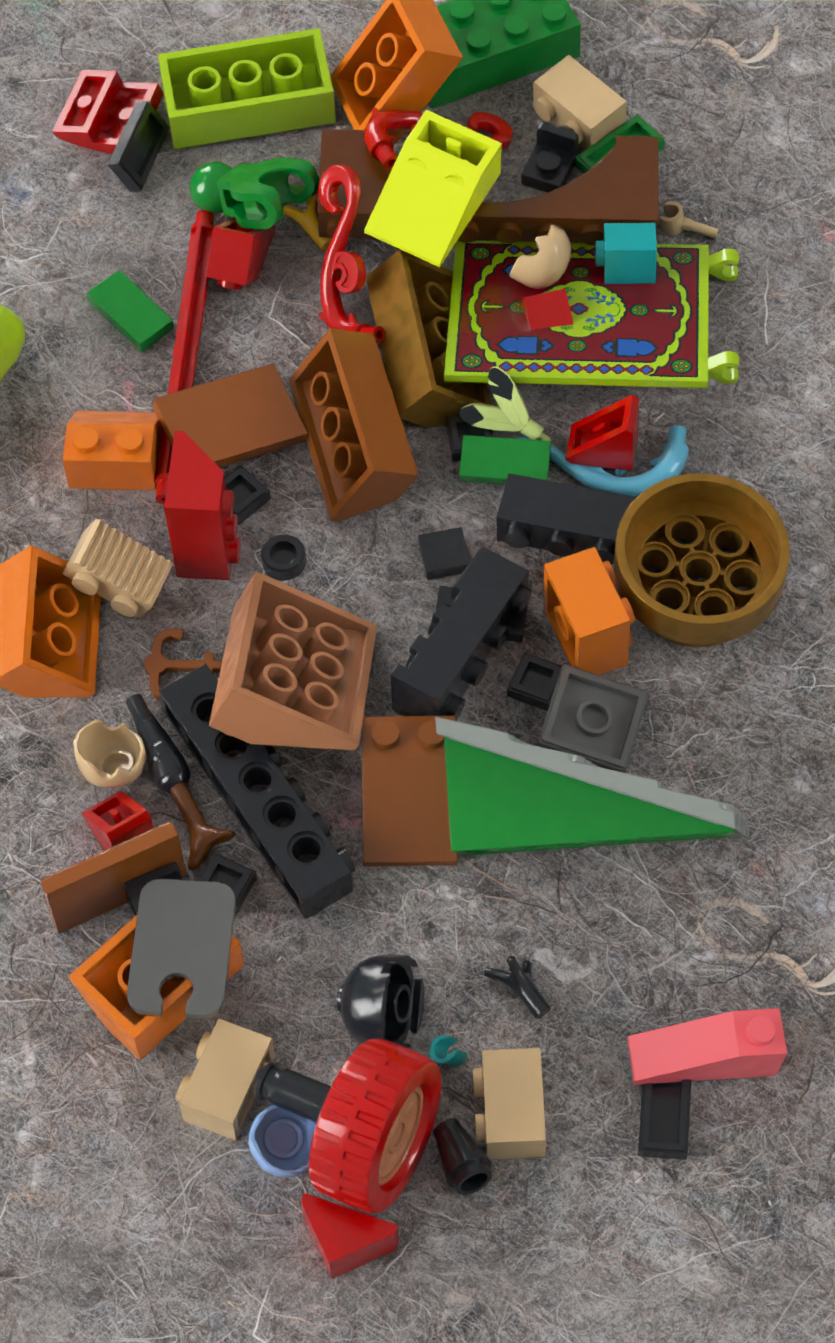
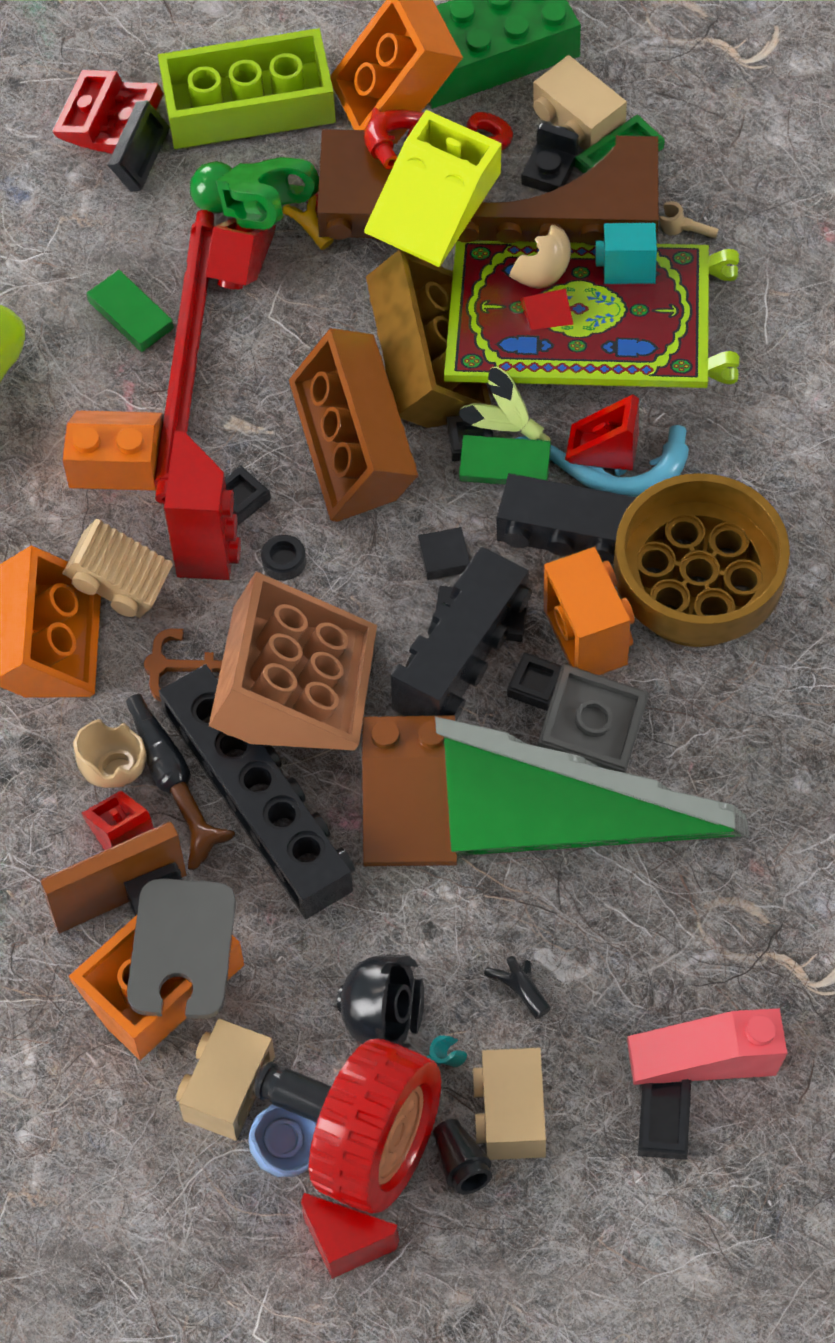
dark orange tile [153,364,308,467] -> none
black tile [199,853,257,916] -> none
red plant [318,164,386,343] -> none

